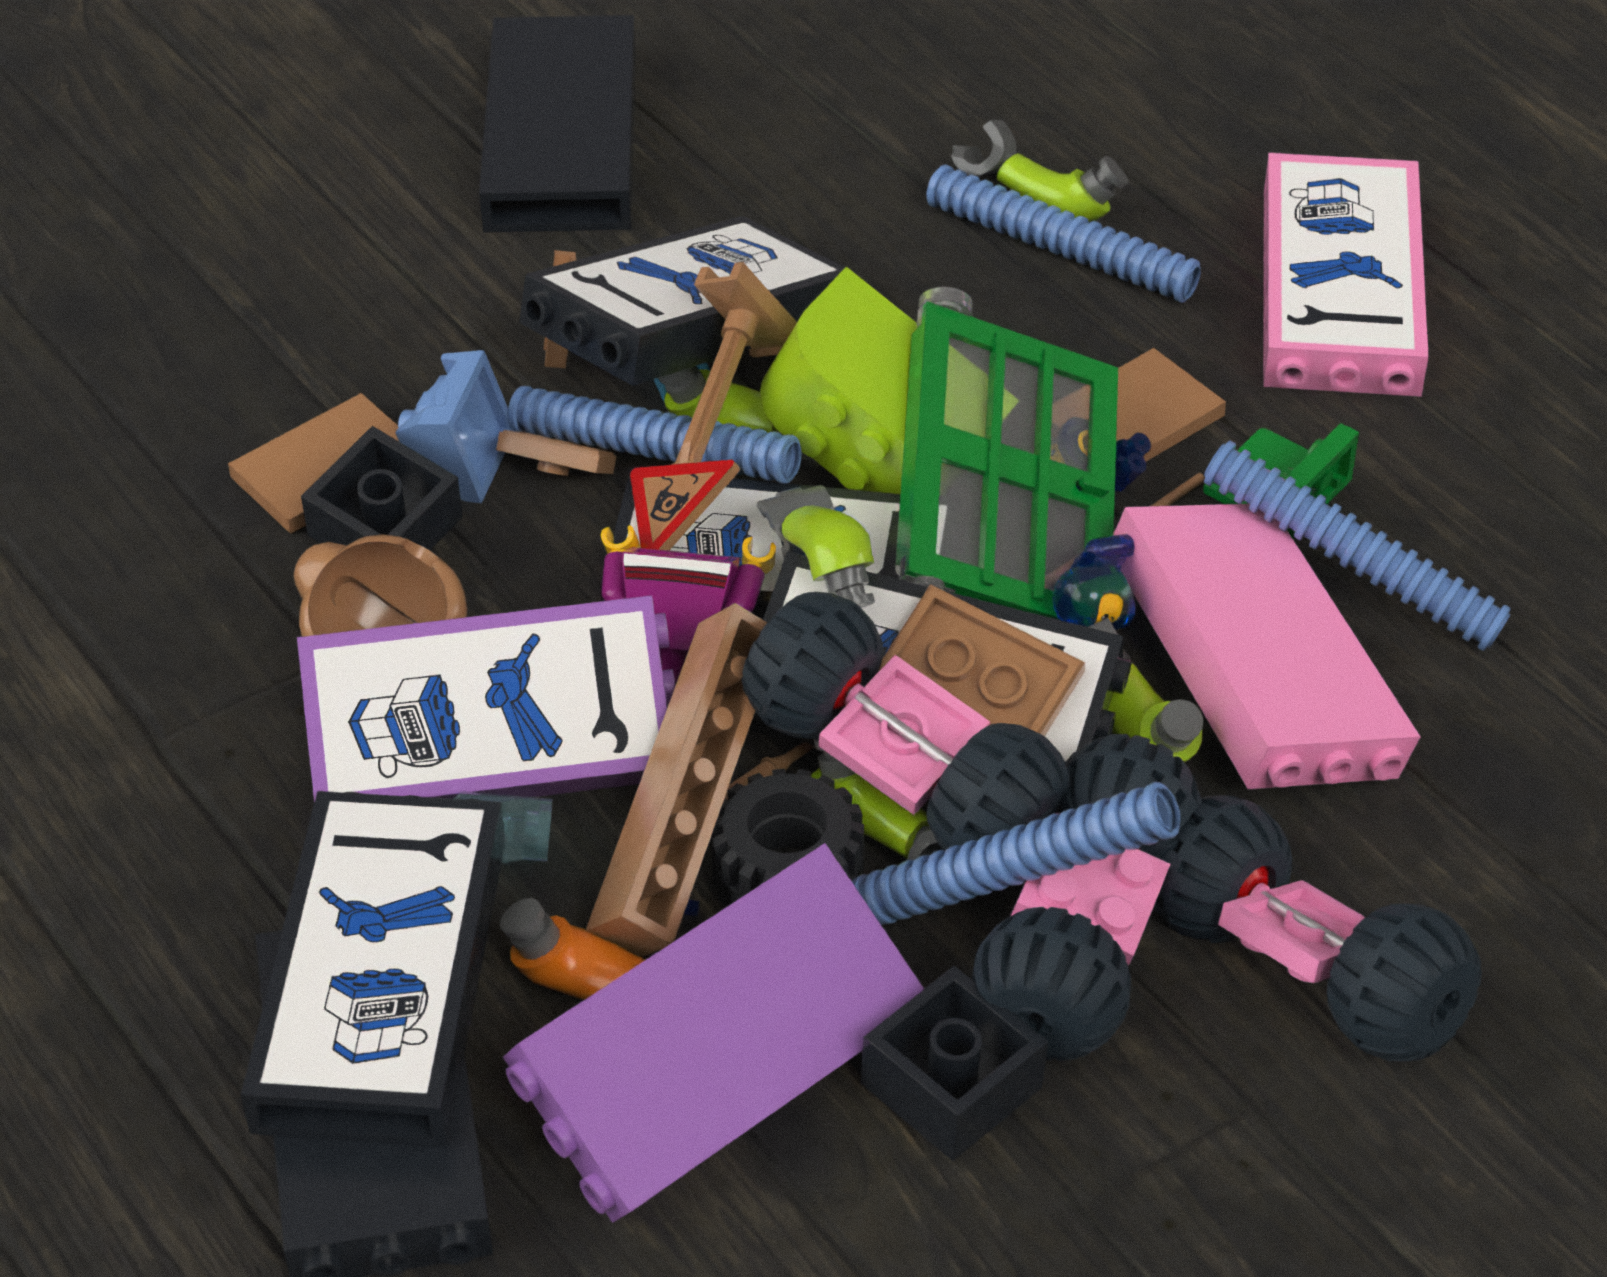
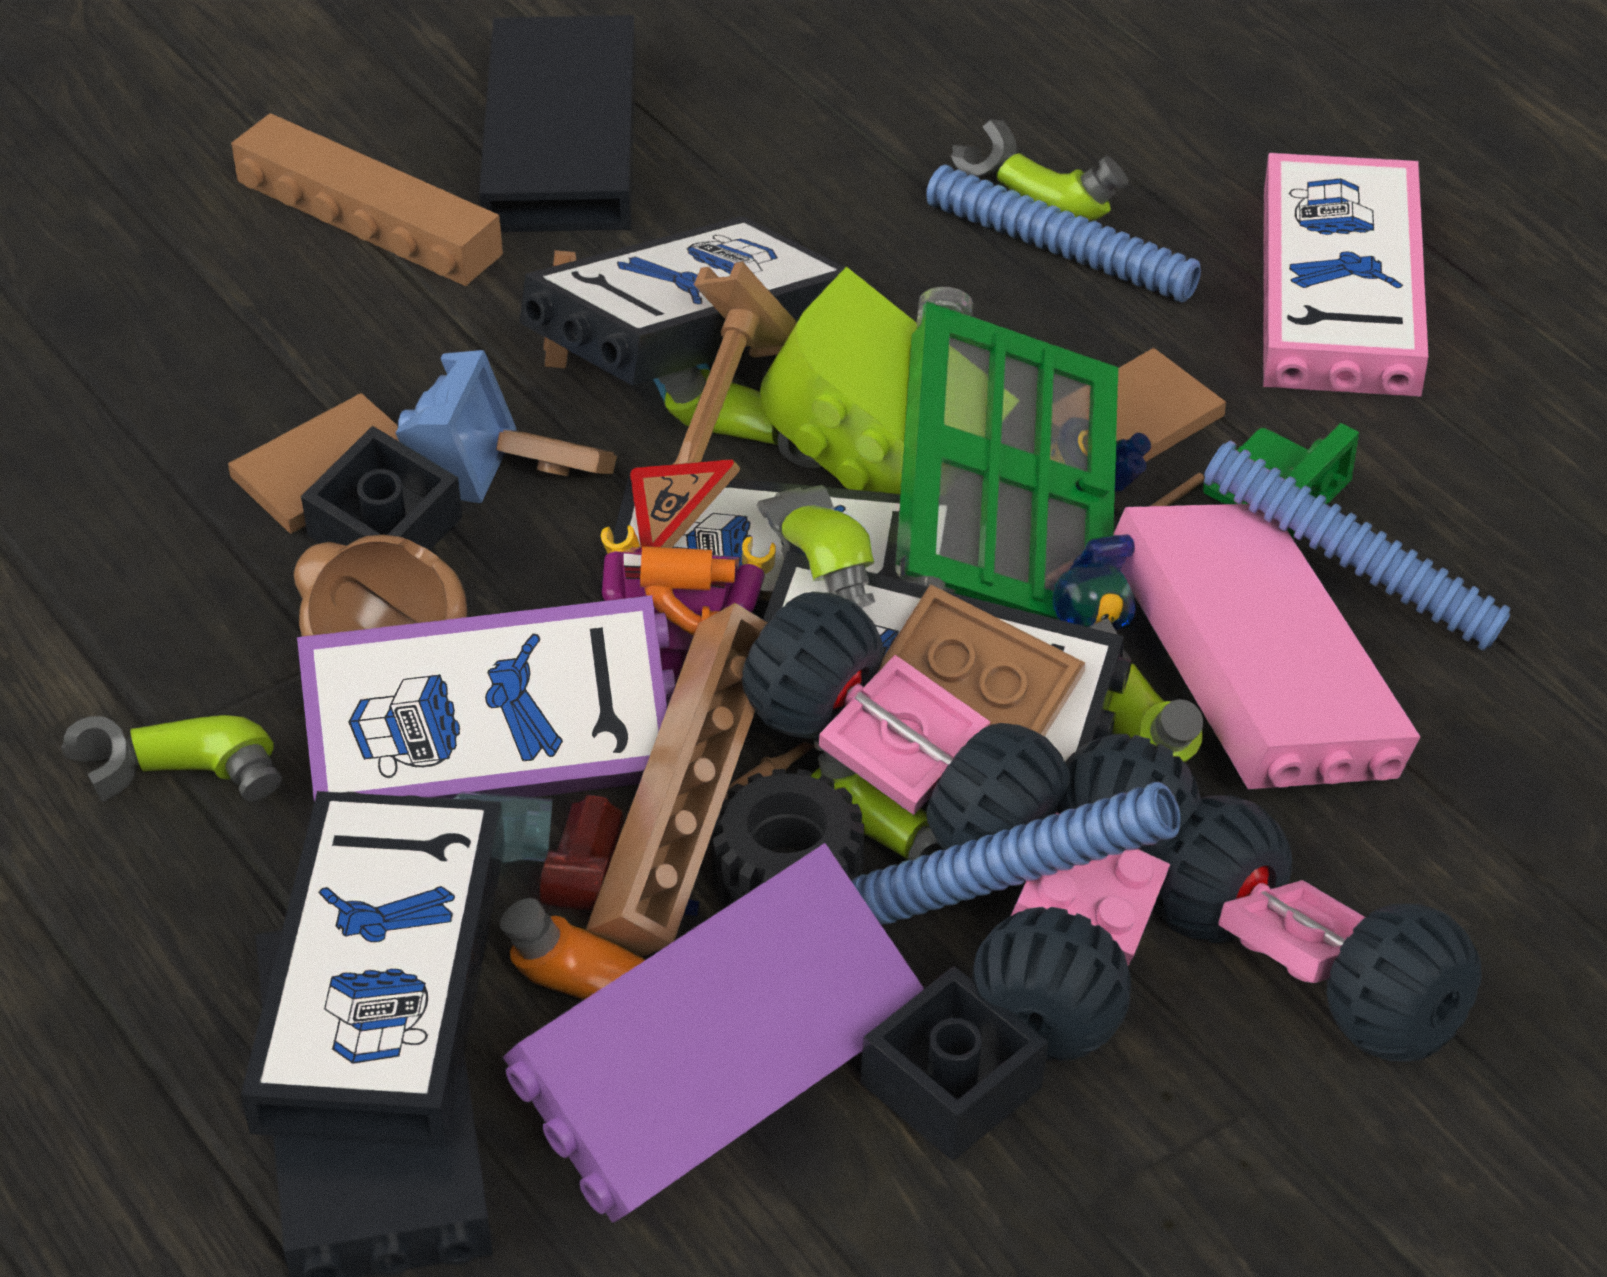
medium blue piece [508,386,802,484] -> none
none -> piece [61,715,282,802]
none -> medium nougat brick [231,113,503,286]
none -> clear red piece [540,795,623,911]
none -> orange plant [640,546,735,636]

